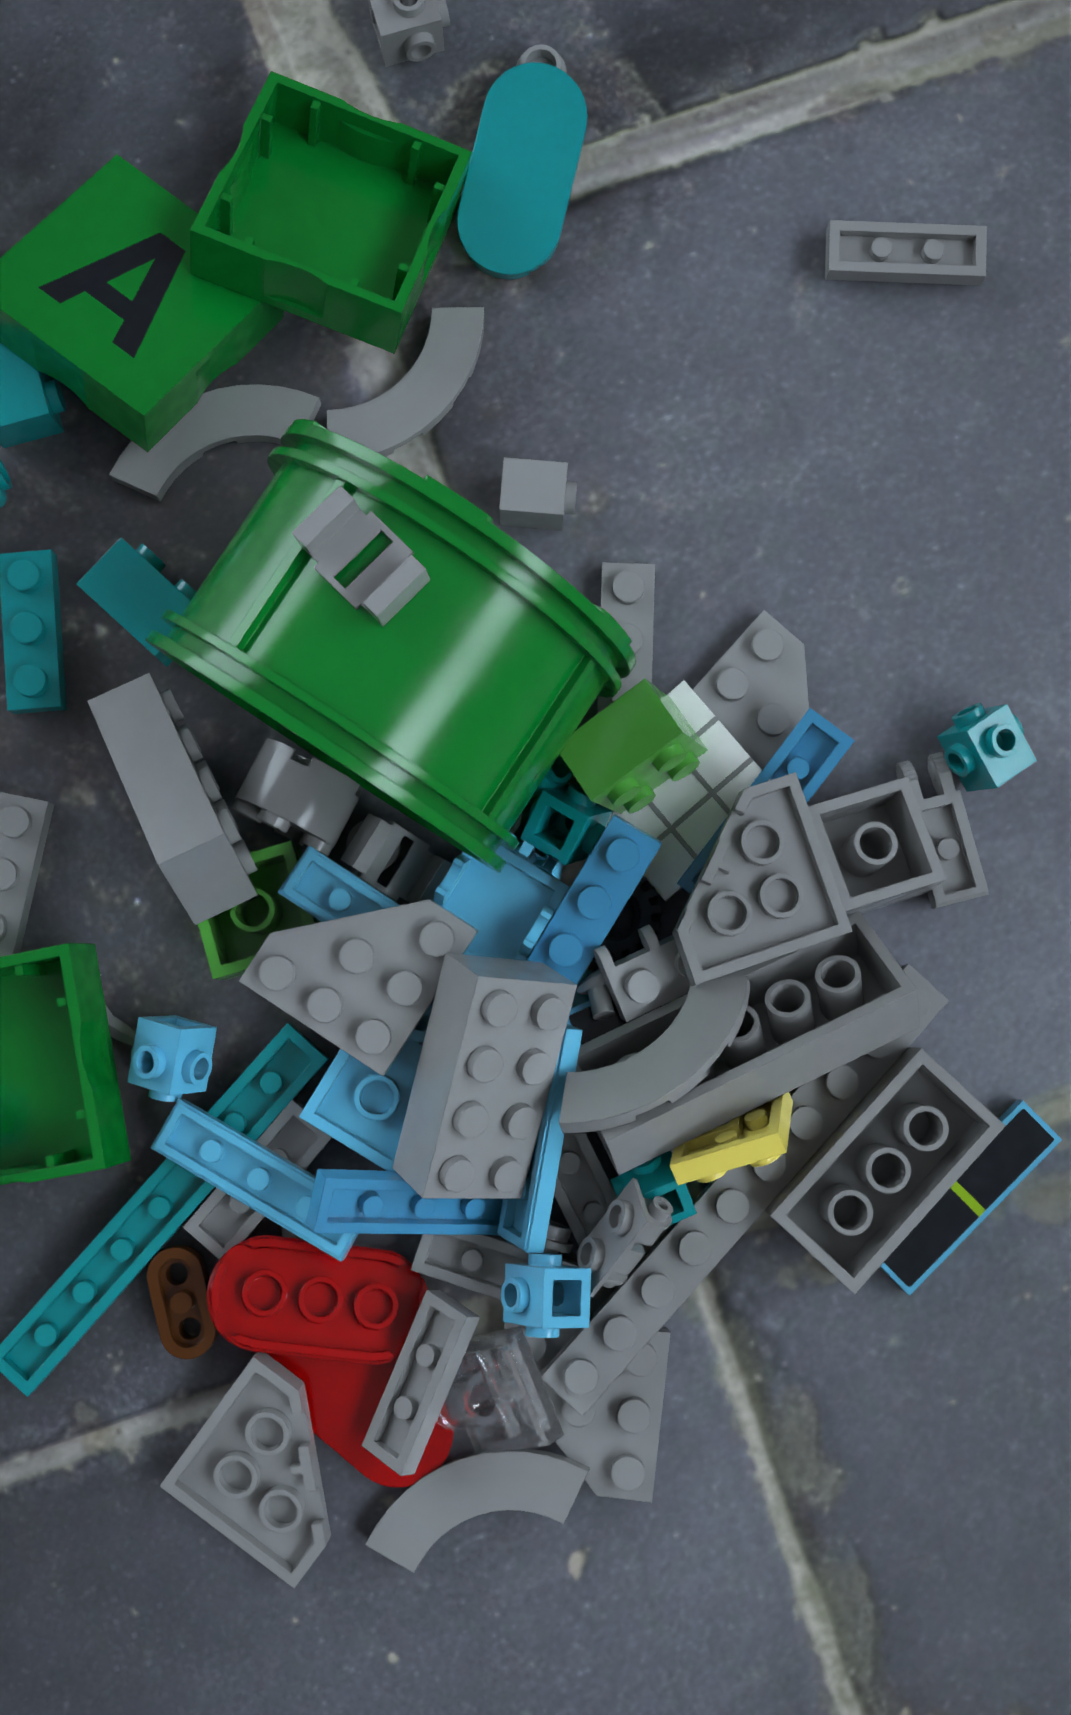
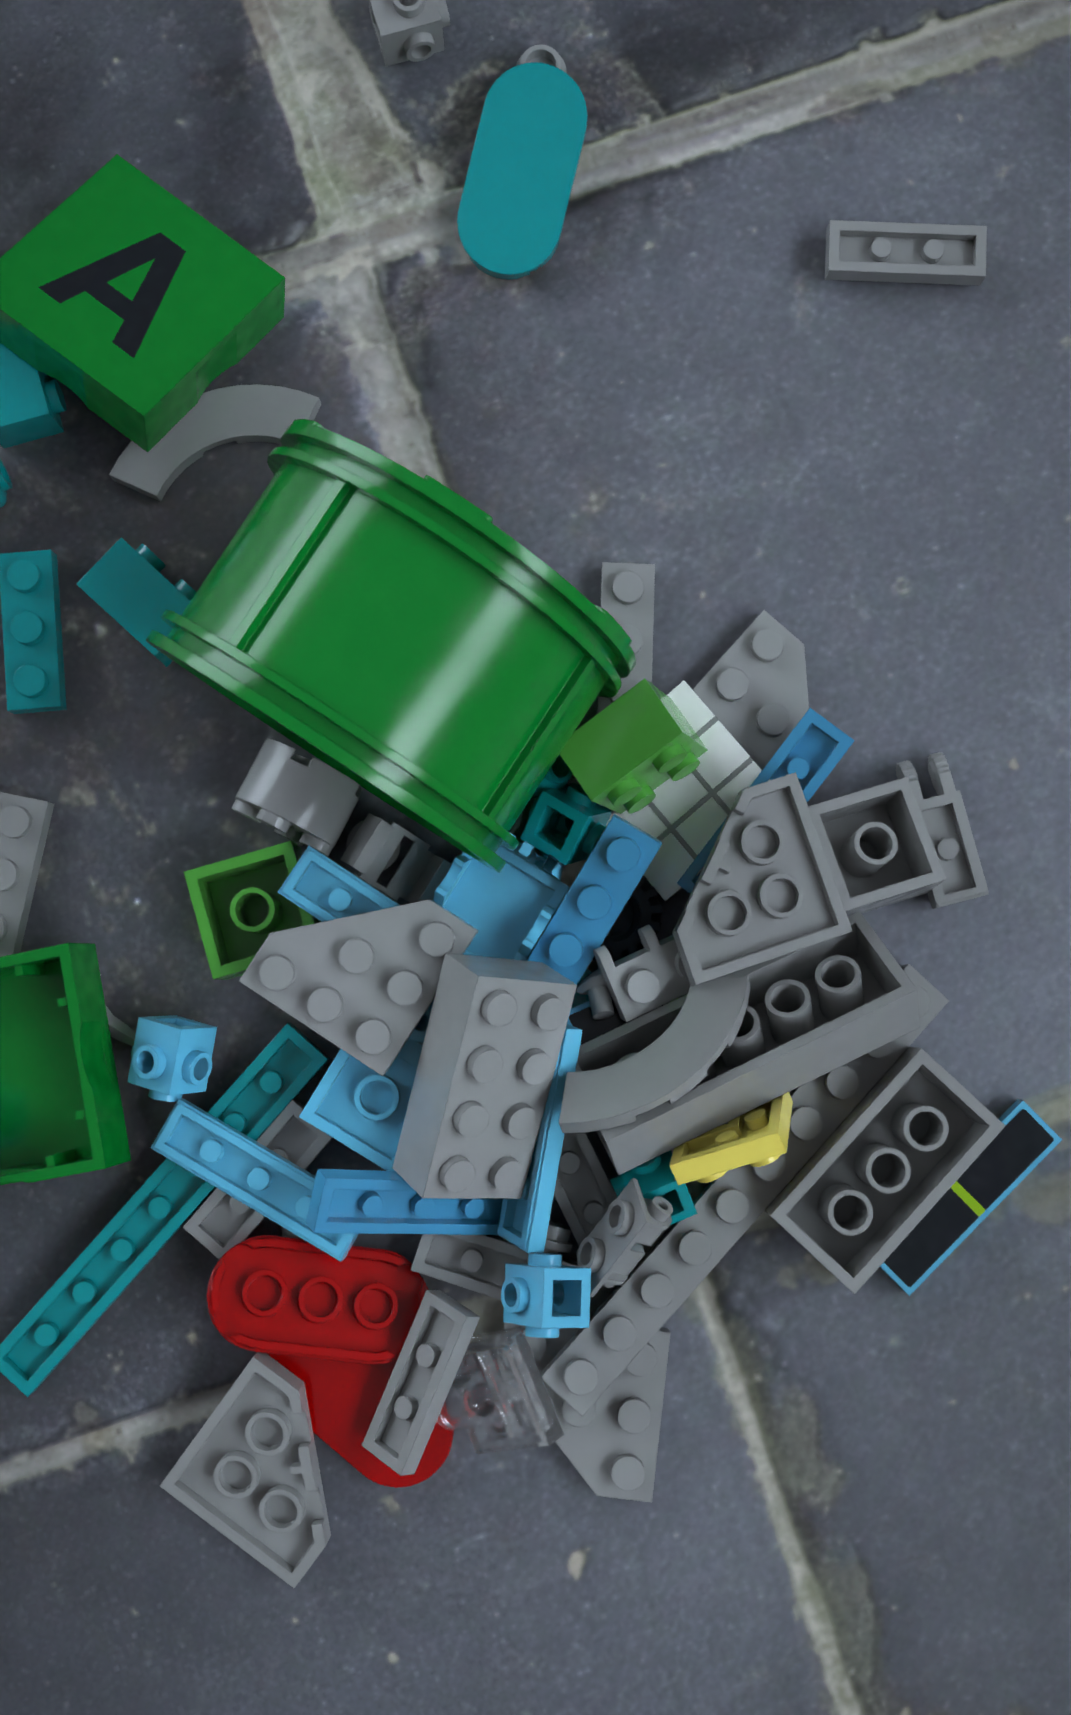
light grey brick [87,673,258,925] -> none
reddish brown plate [147,1244,219,1360] -> none
green tile [190,71,472,354] -> none
light grey piece [292,485,431,626] -> none
light grey tile [327,307,485,456] -> none
light grey tile [365,1448,590,1573] -> none
light grey brick [499,457,577,531] -> none
teal brick [937,703,1037,792] -> none

